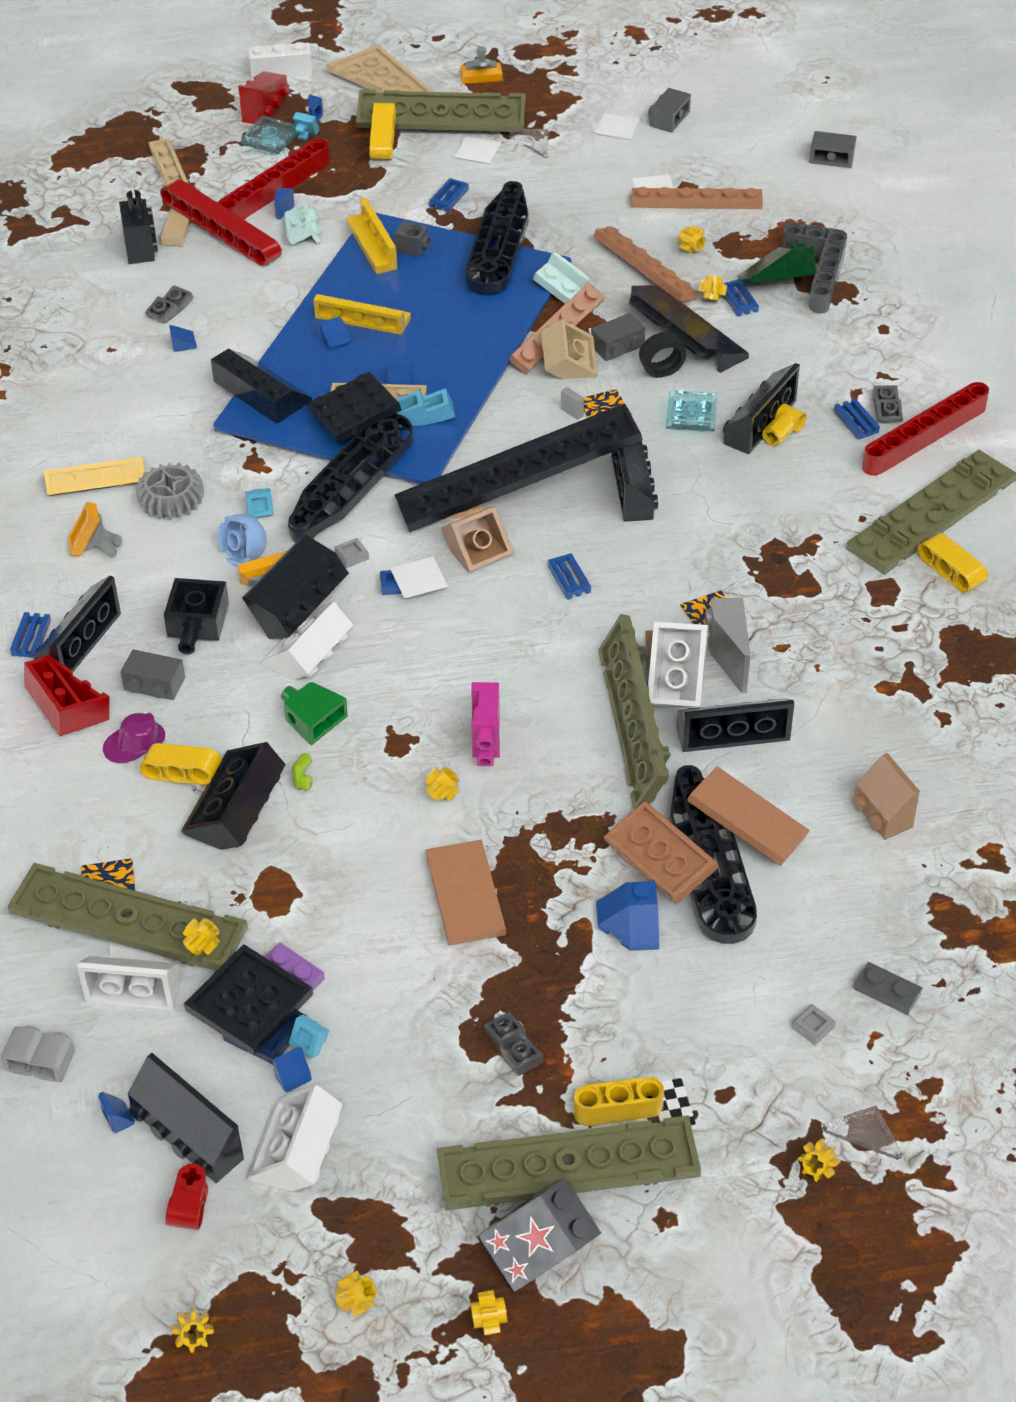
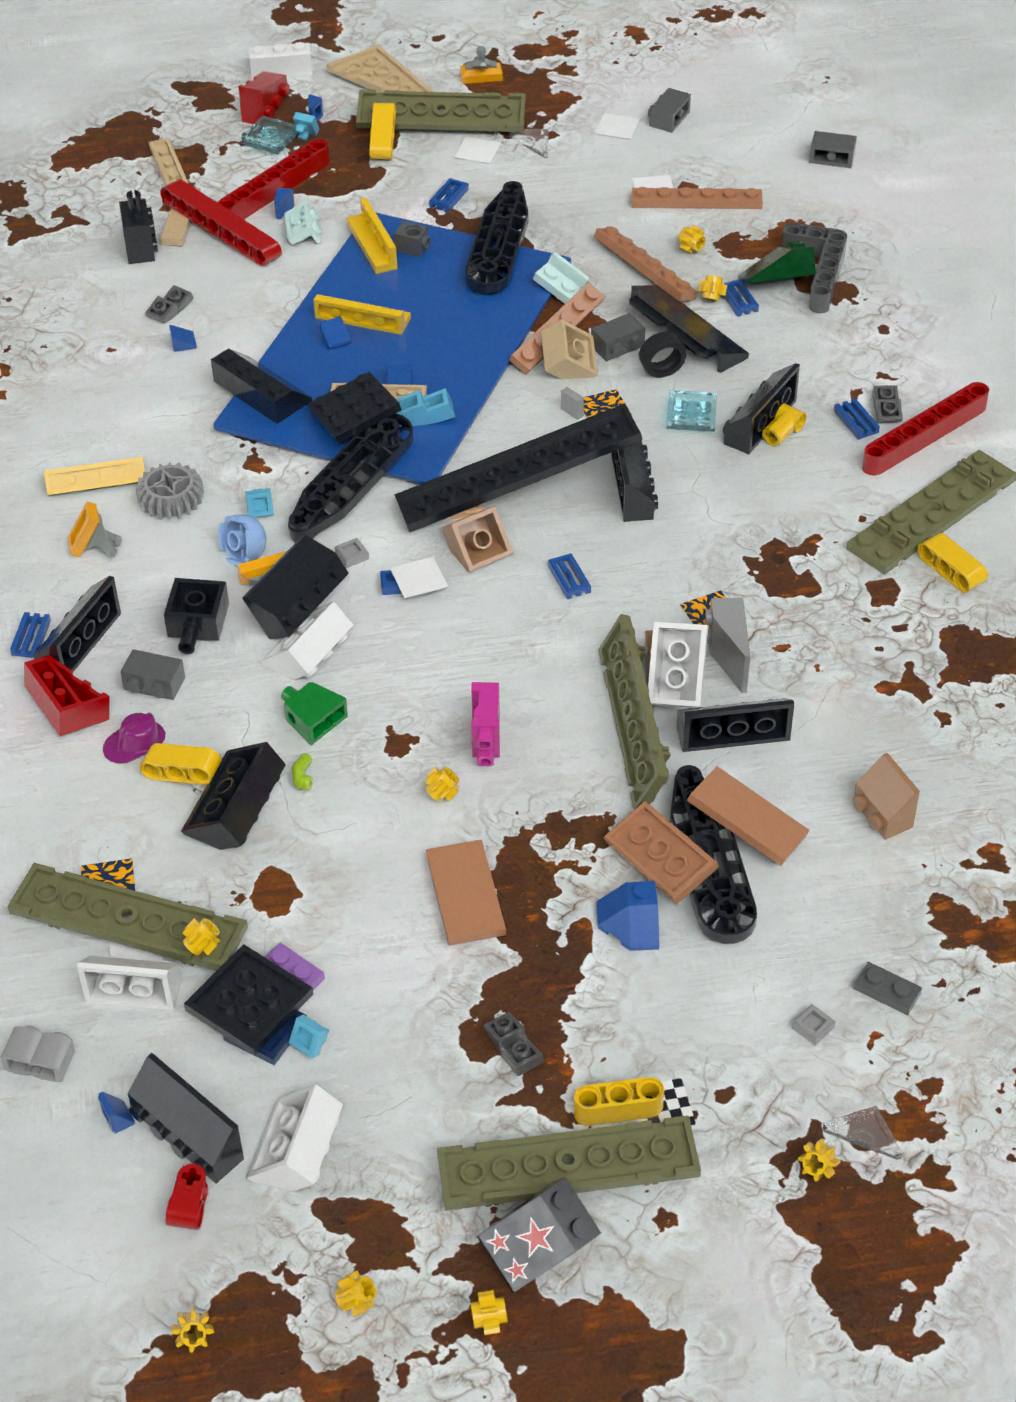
blue slope [273,1046,312,1092] -> none

